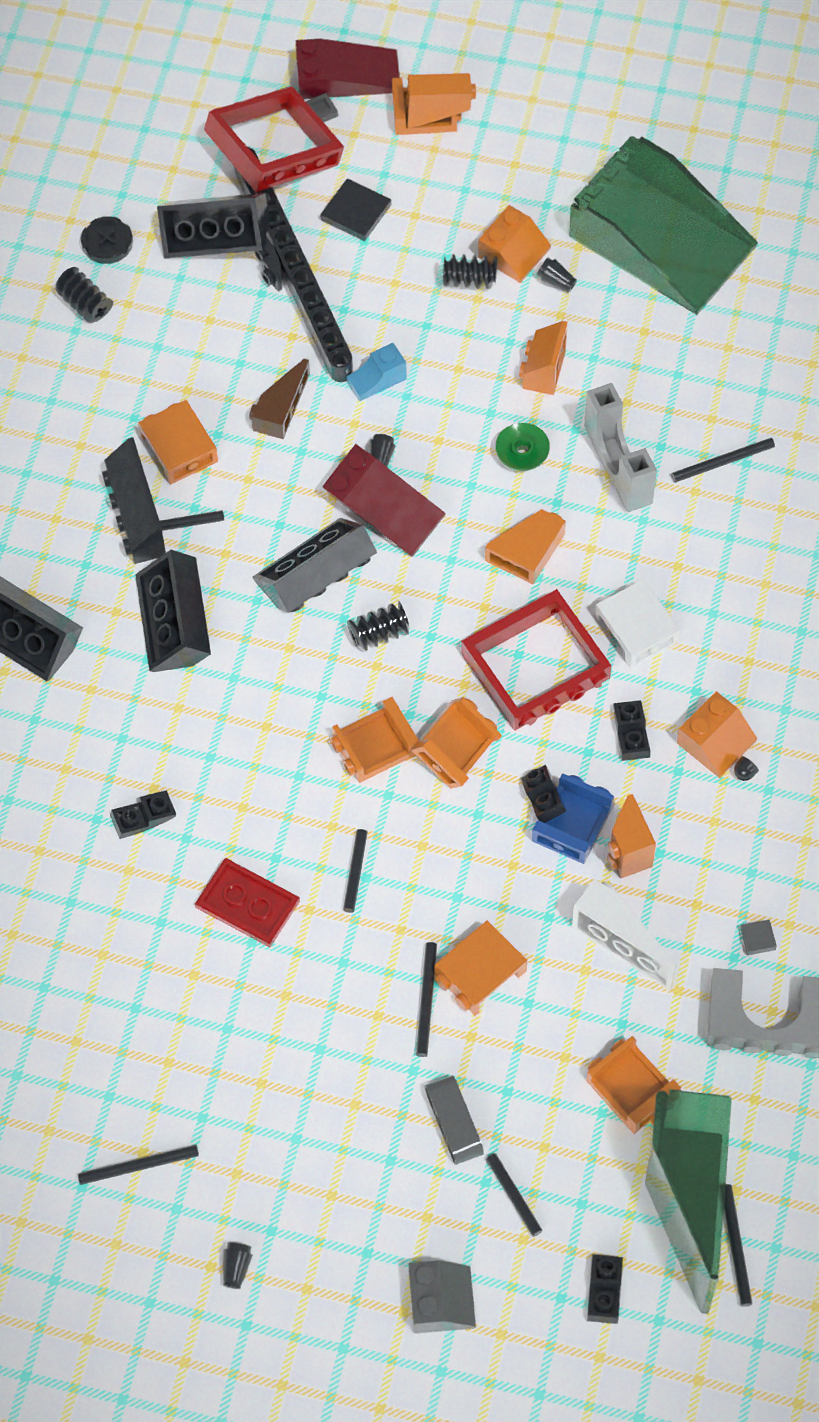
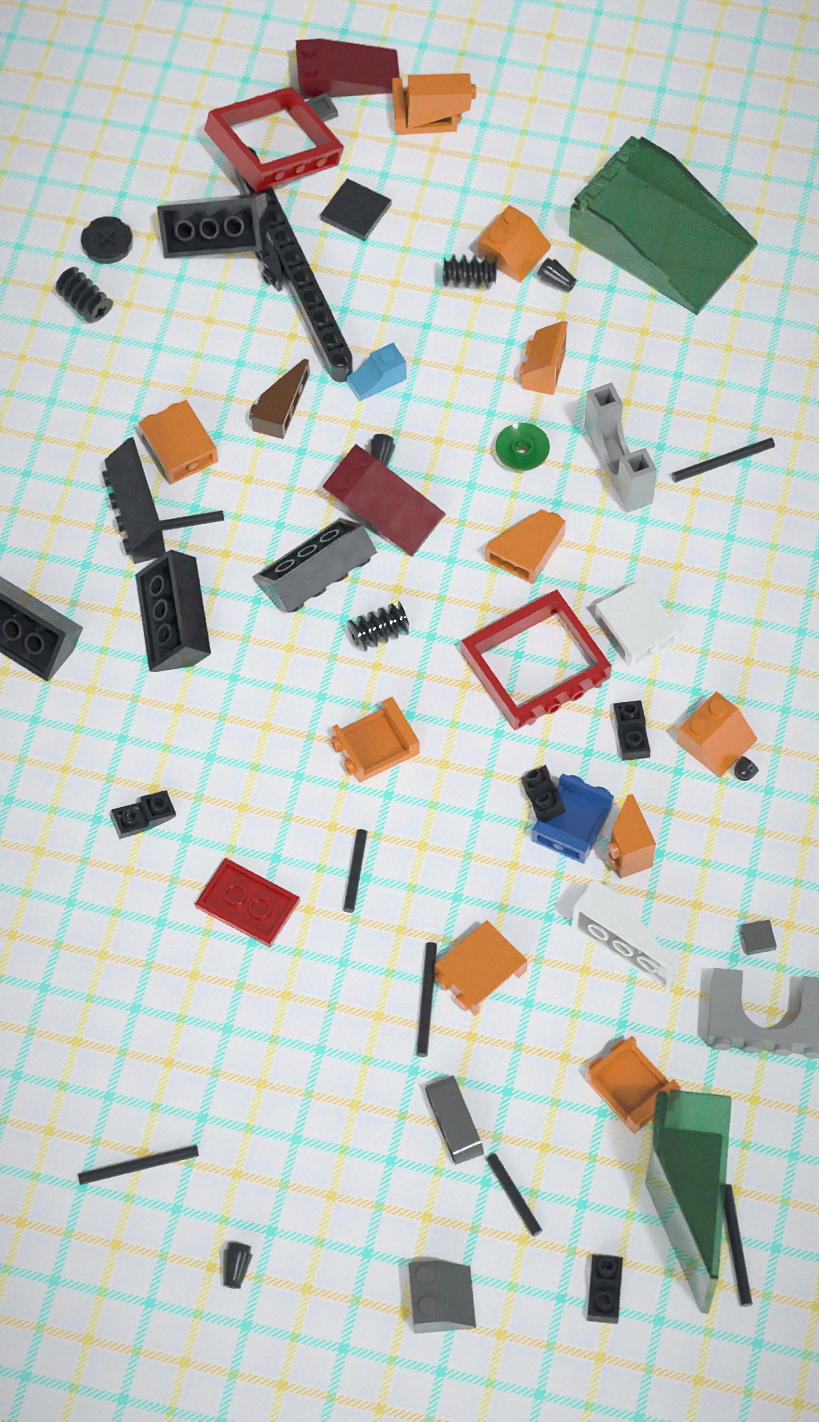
orange panel [411,697,502,789] -> none

